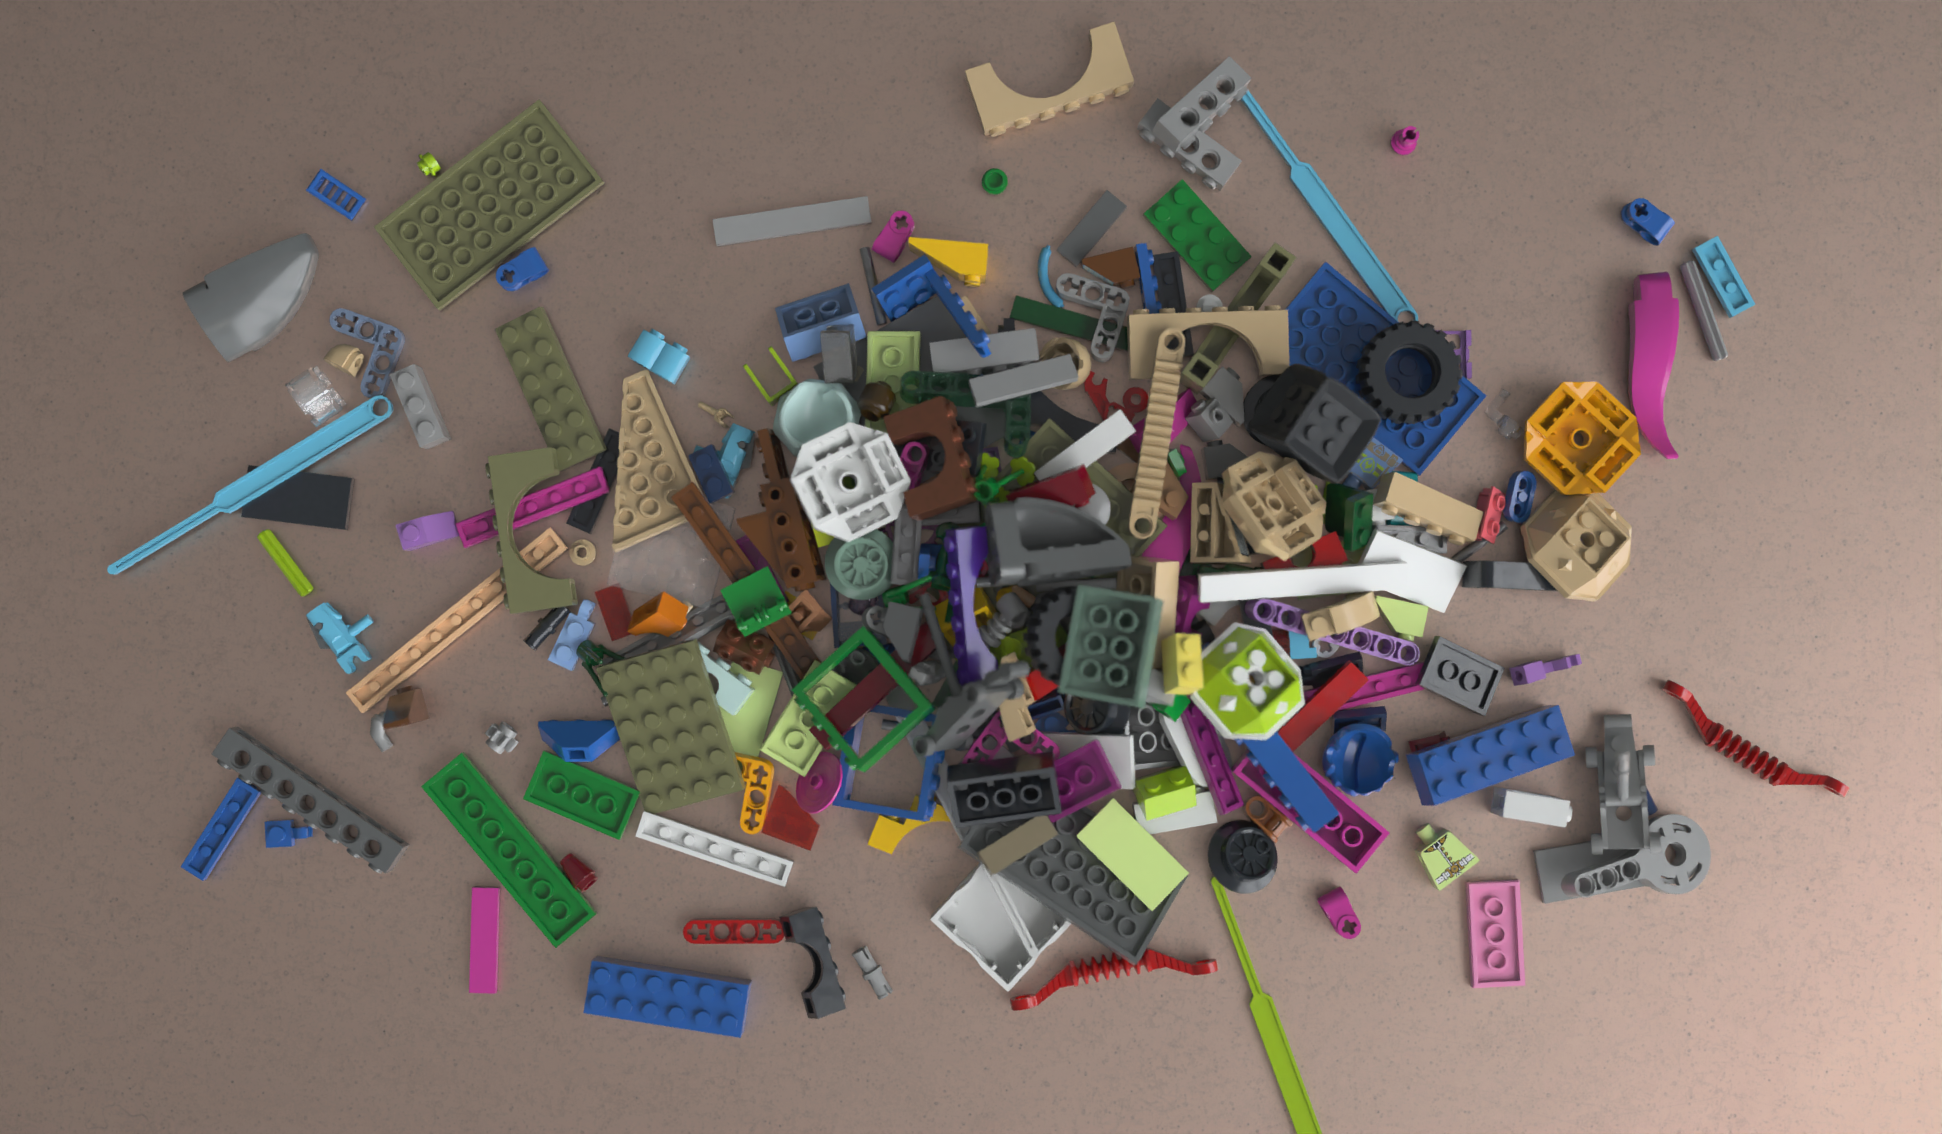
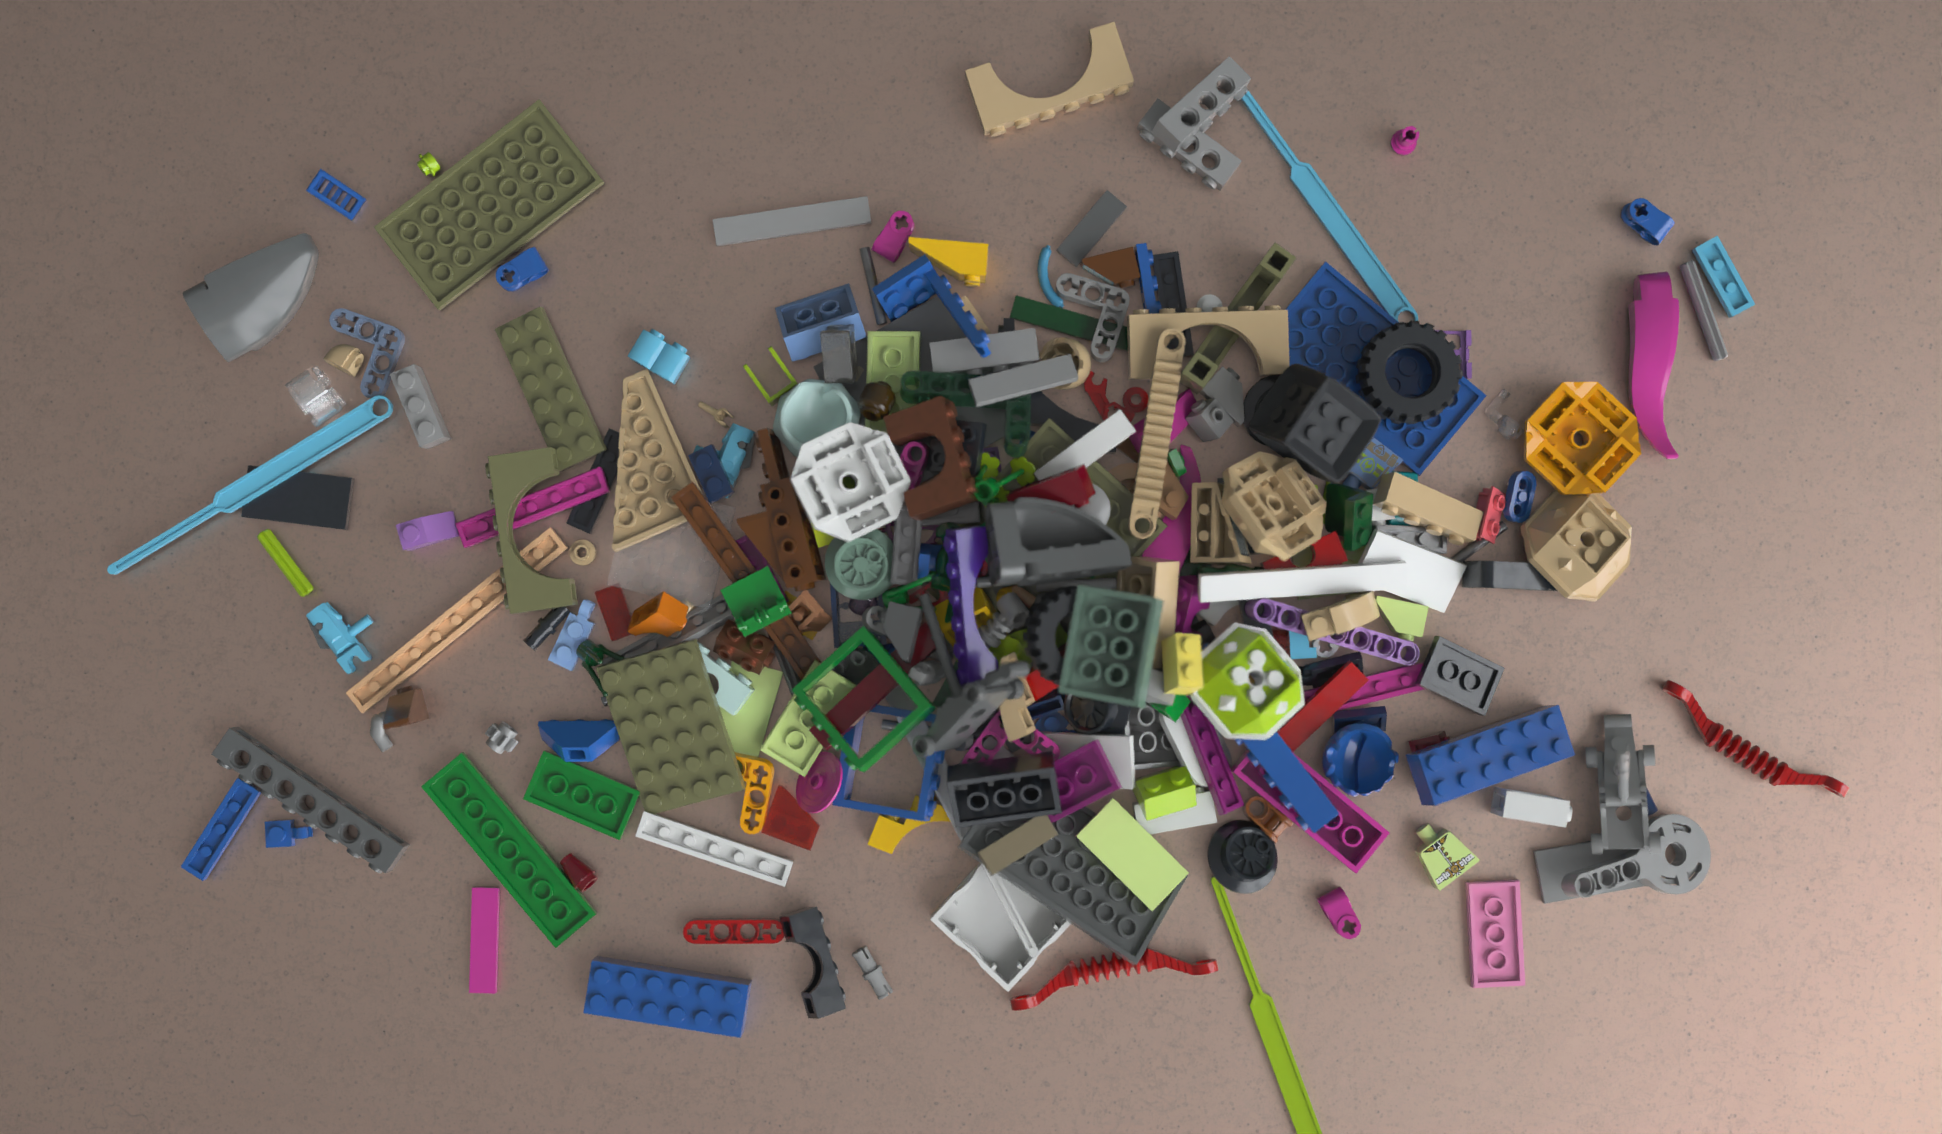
green plate [982,168,1008,195] -> none
green plate [1143,179,1252,292] -> none
dark grey slope [1201,440,1248,480] -> none
medium lavender piece [1509,654,1582,686] -> none

